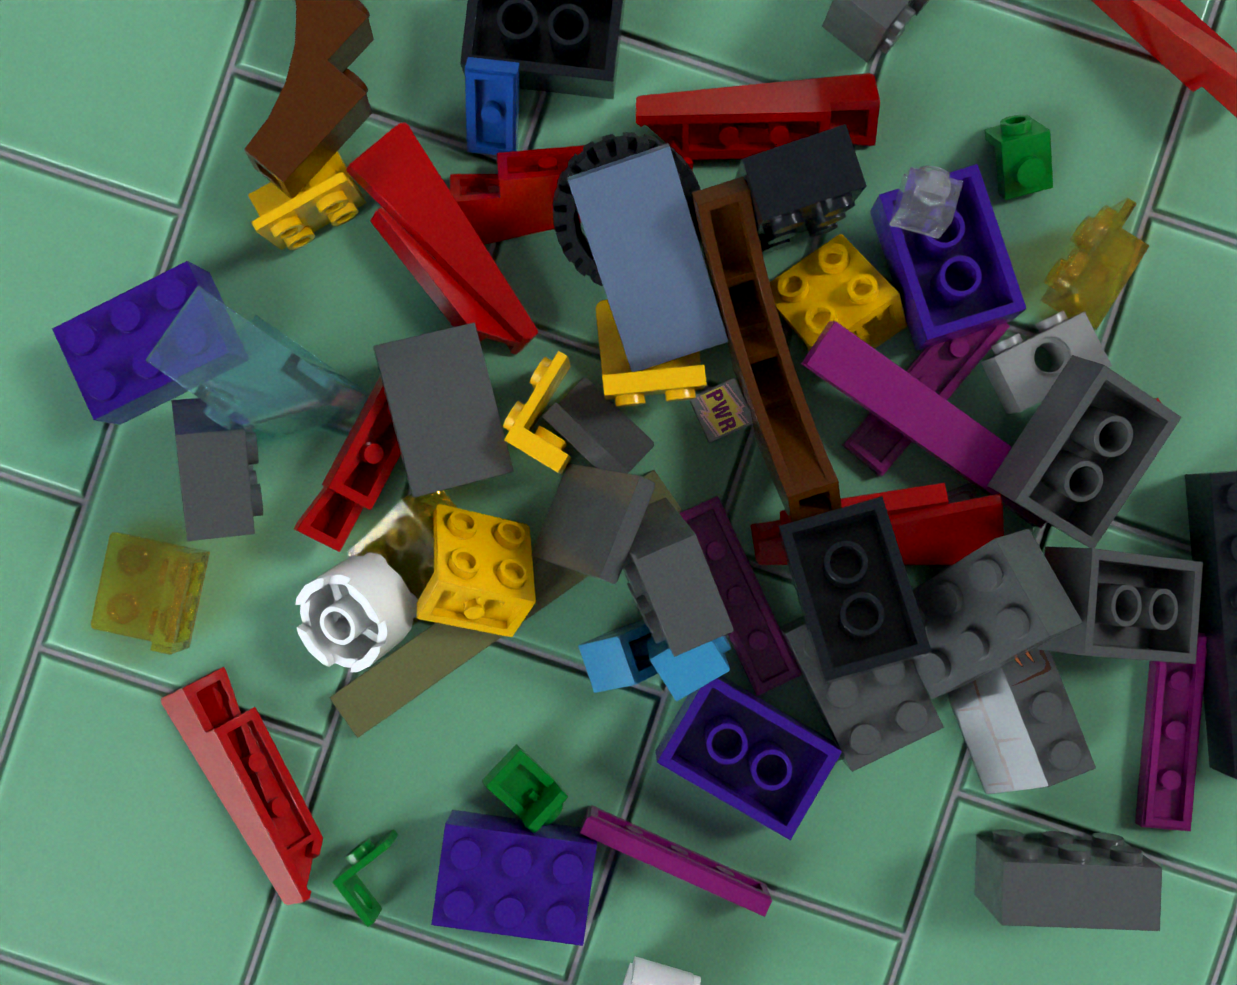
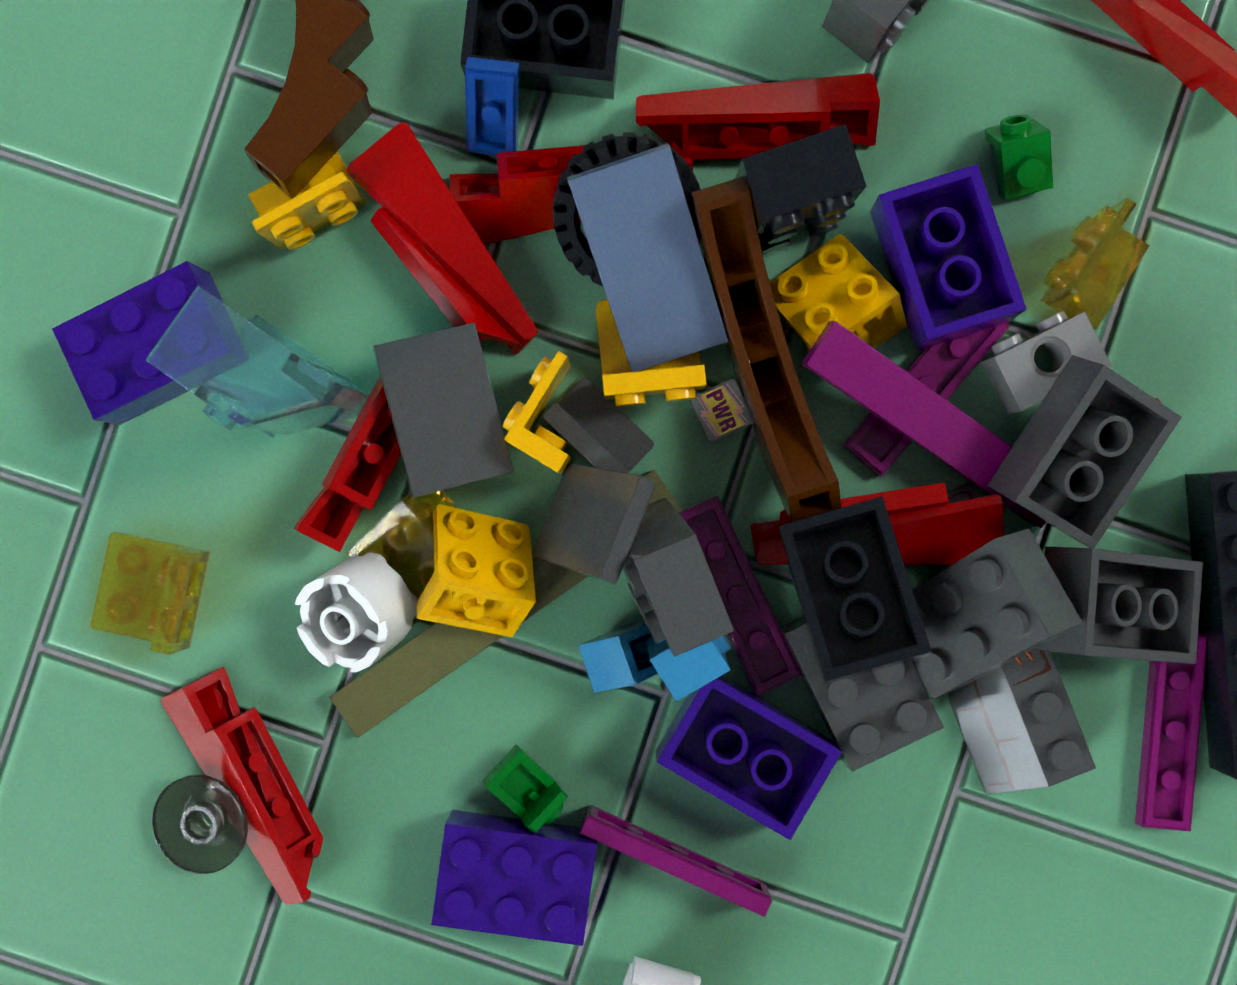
dark grey brick [171,395,263,541] -> none
green bracket [332,829,398,927] -> none
clear brick [889,166,963,239] -> none
dark grey brick [974,829,1162,931] -> none
none -> clear smoke dish [152,775,248,874]

